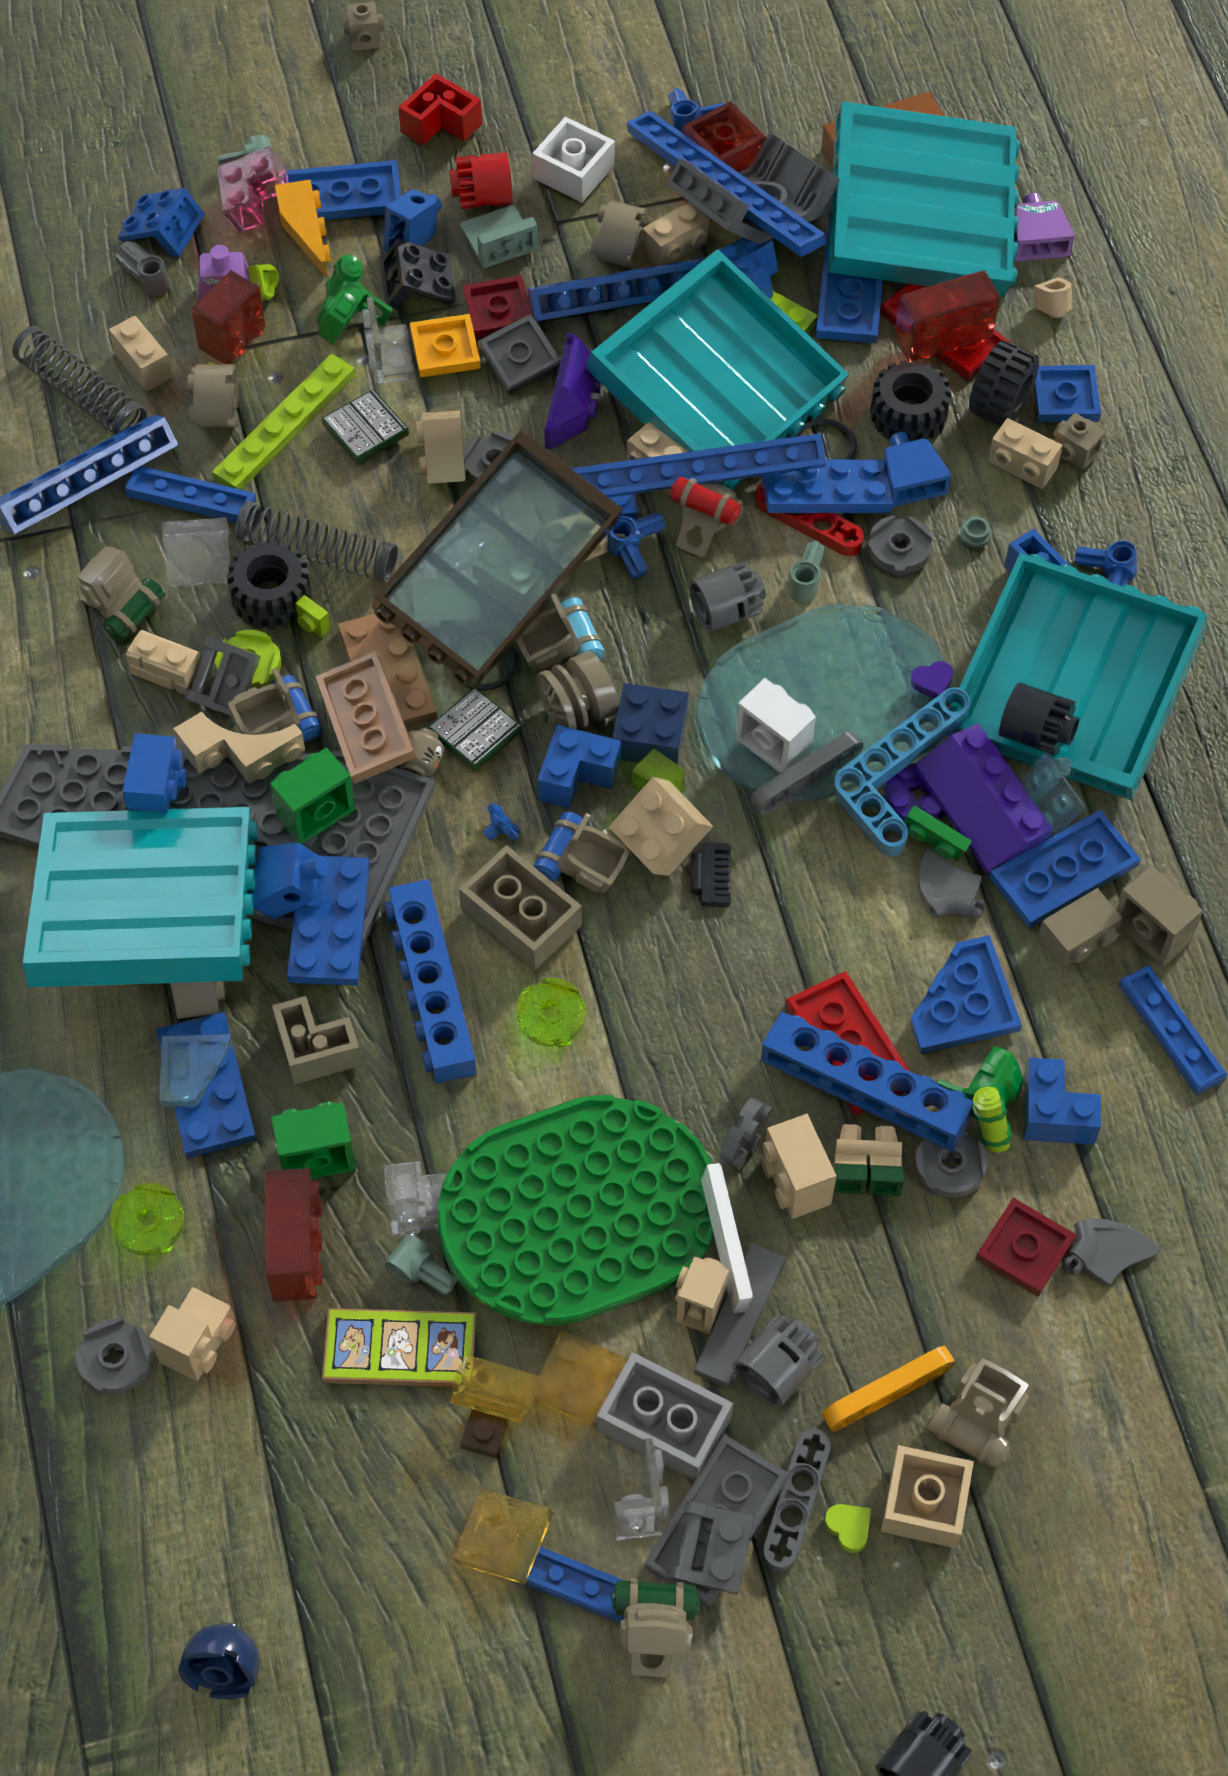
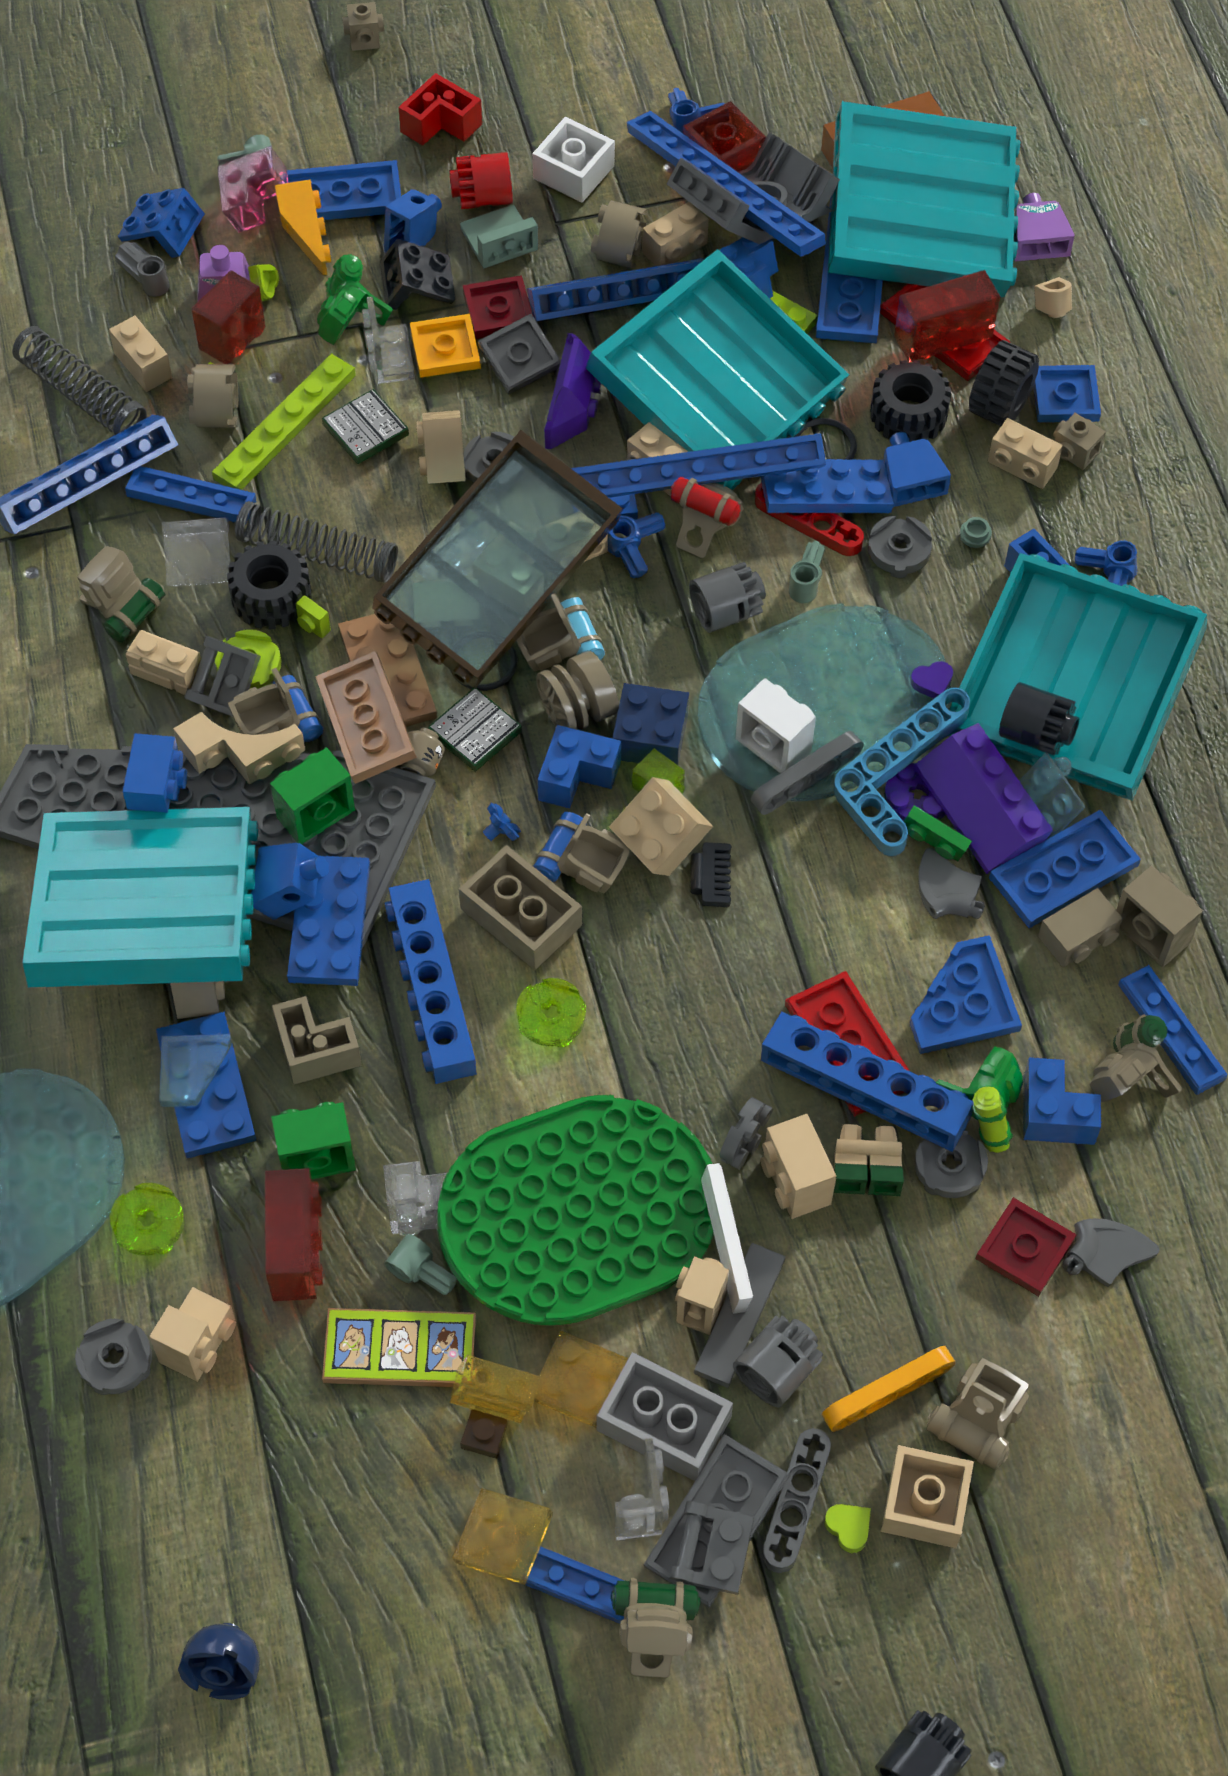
none -> dark tan piece [1089,1014,1182,1102]

